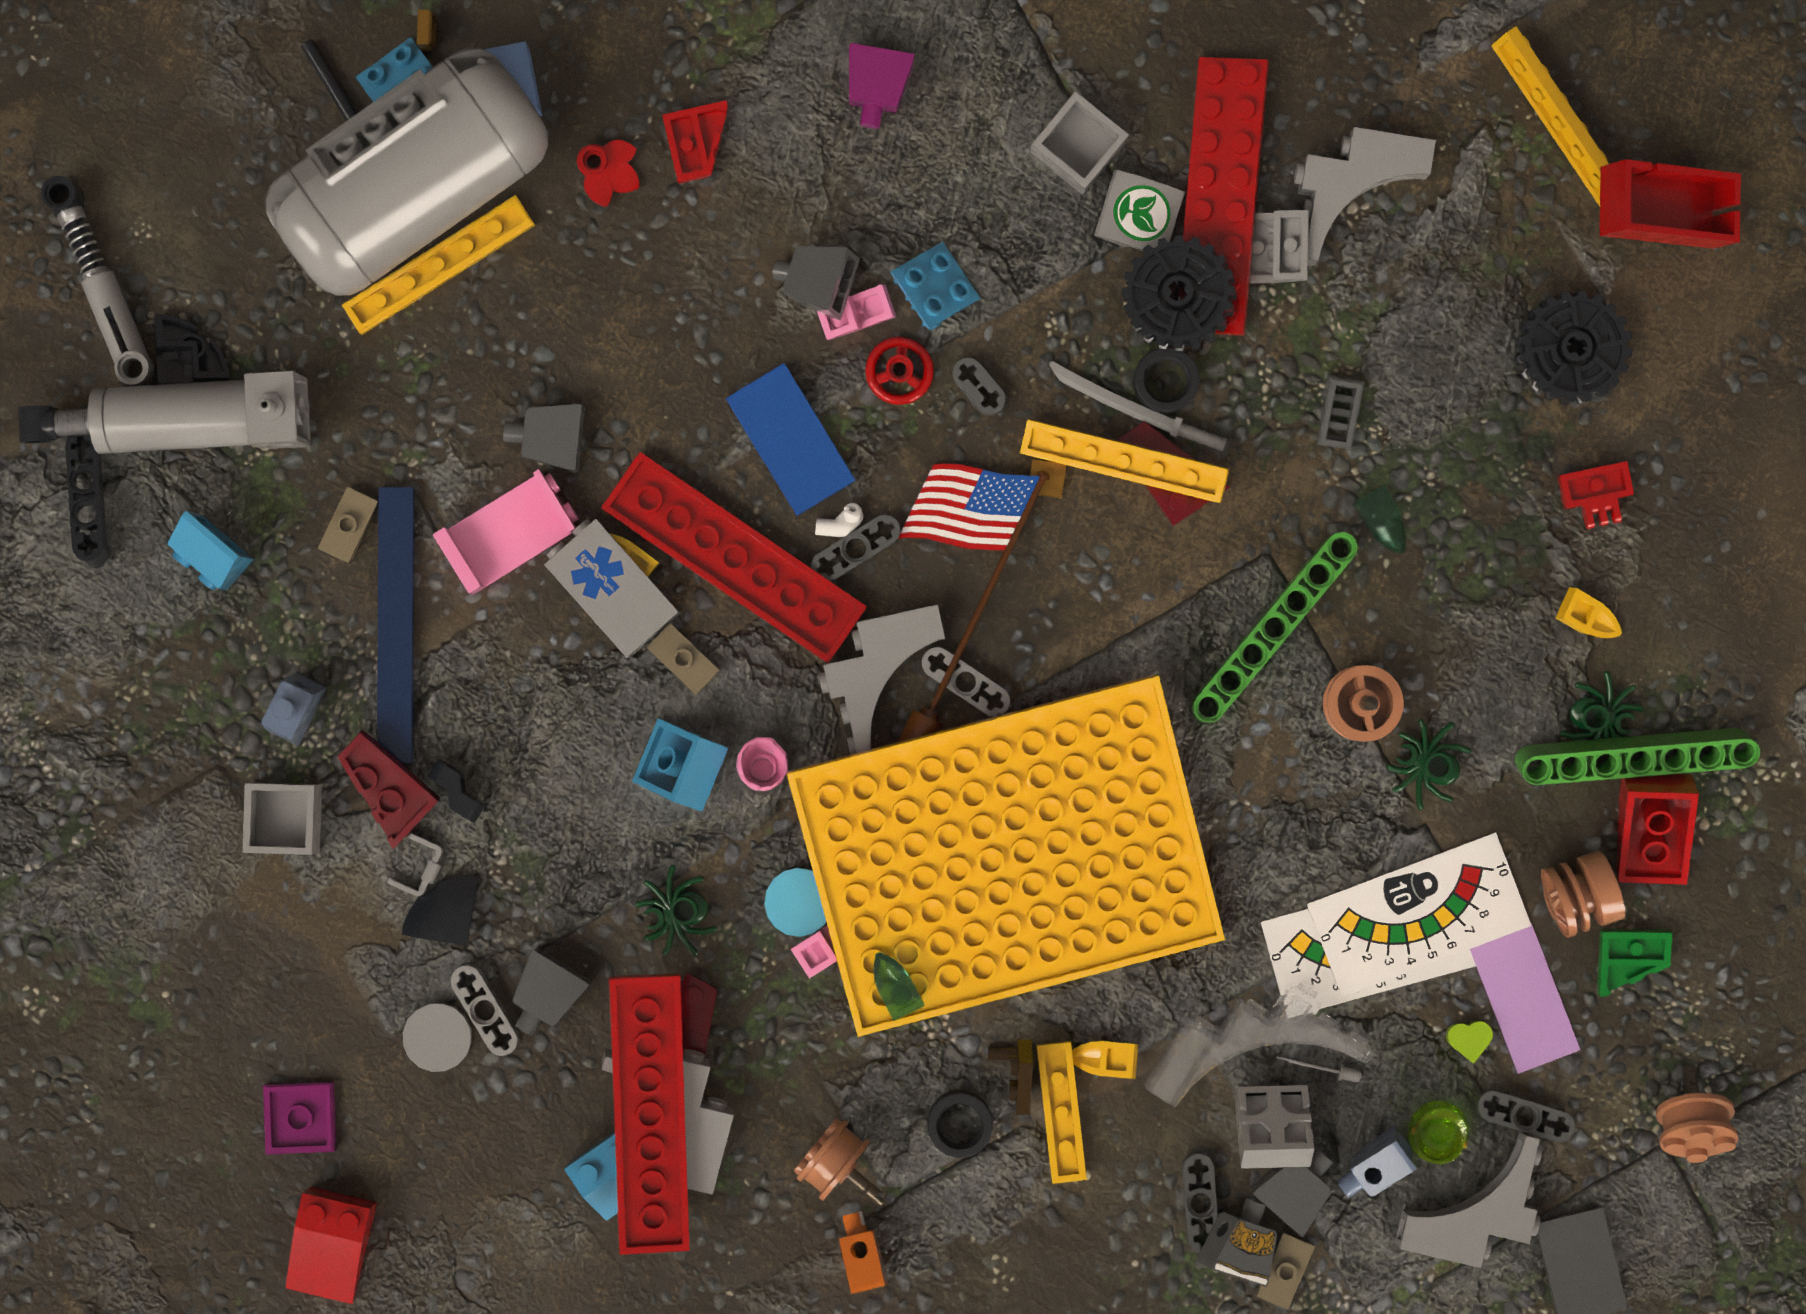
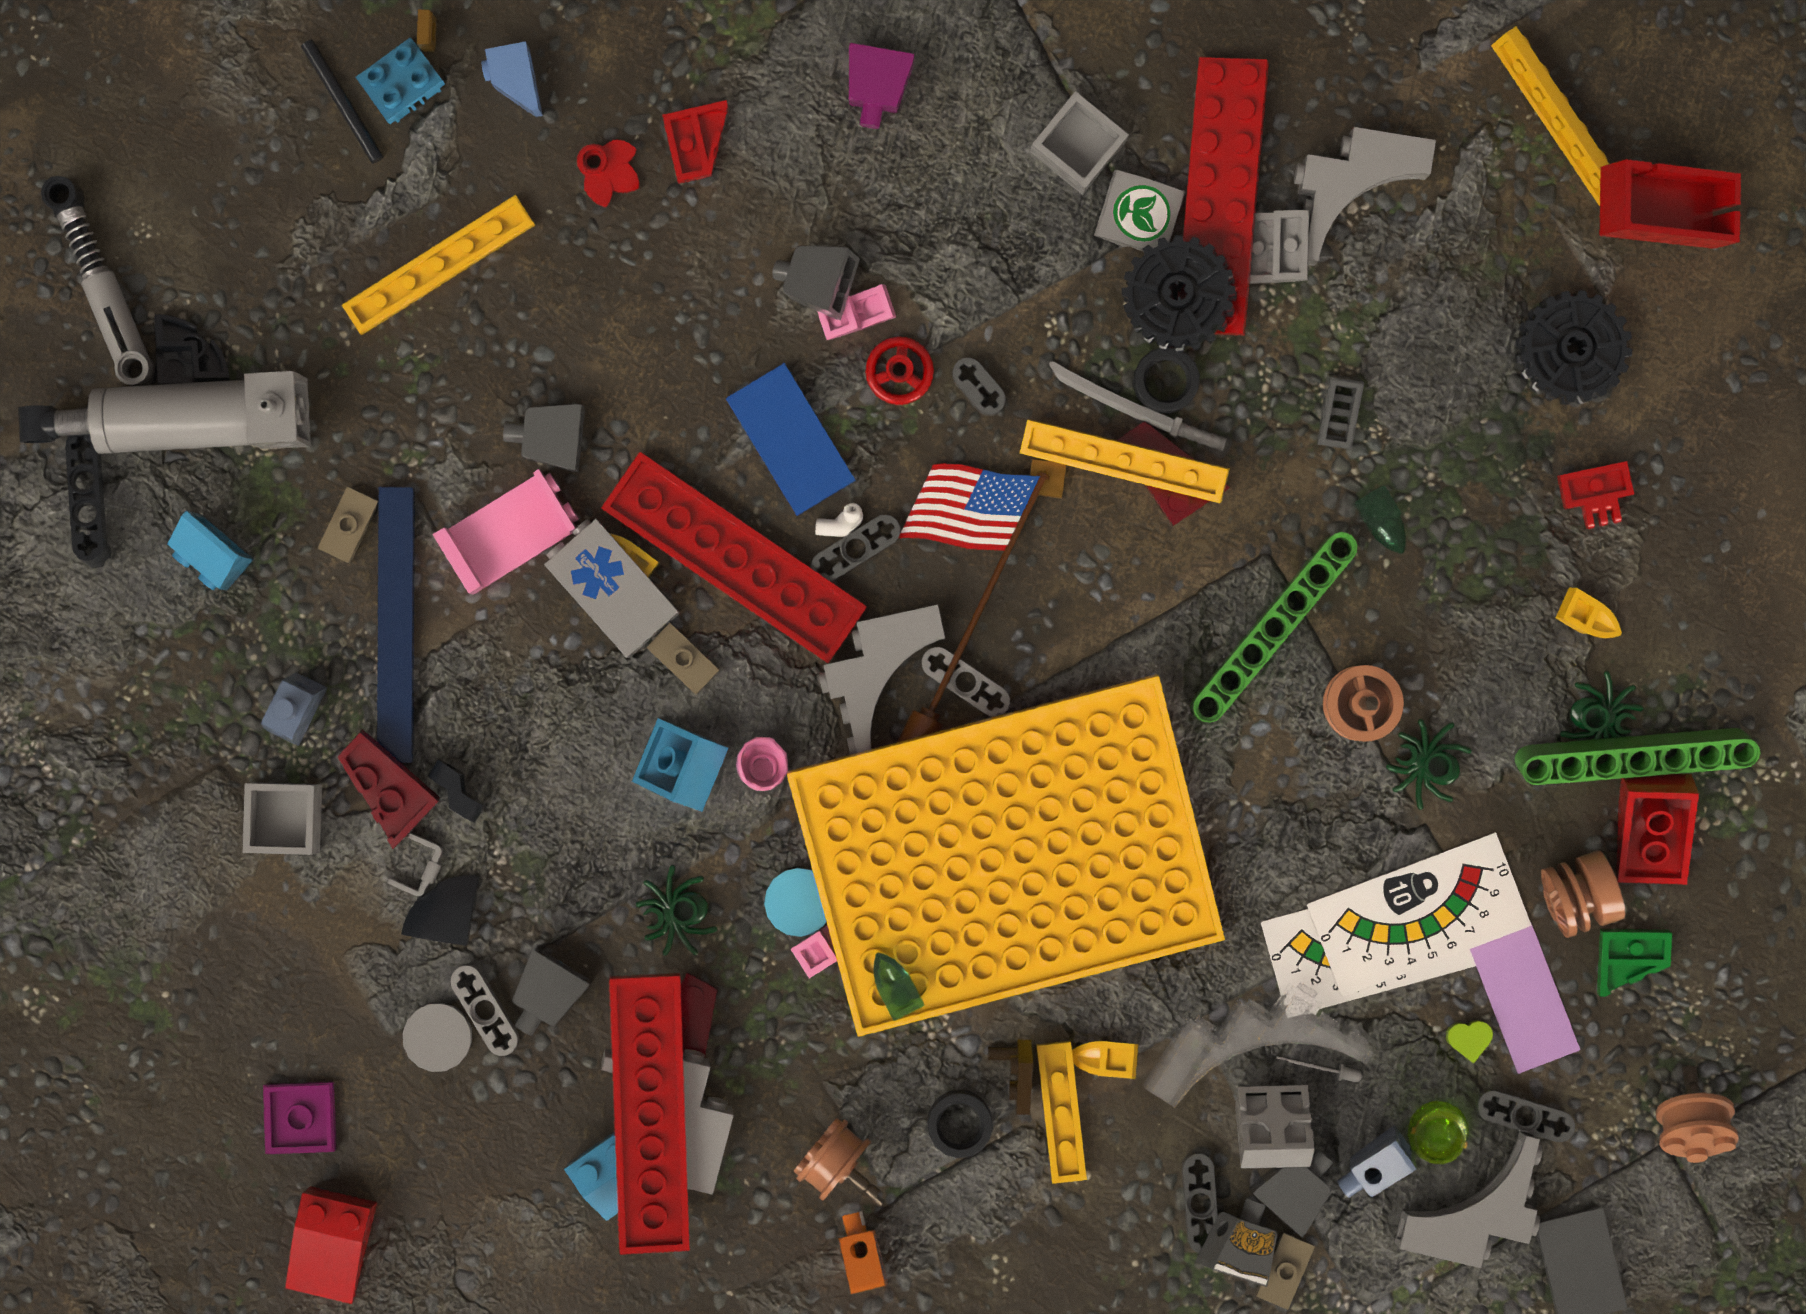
light grey piece [265,48,548,296] -> none
dark azure hinge [890,242,980,331] -> none

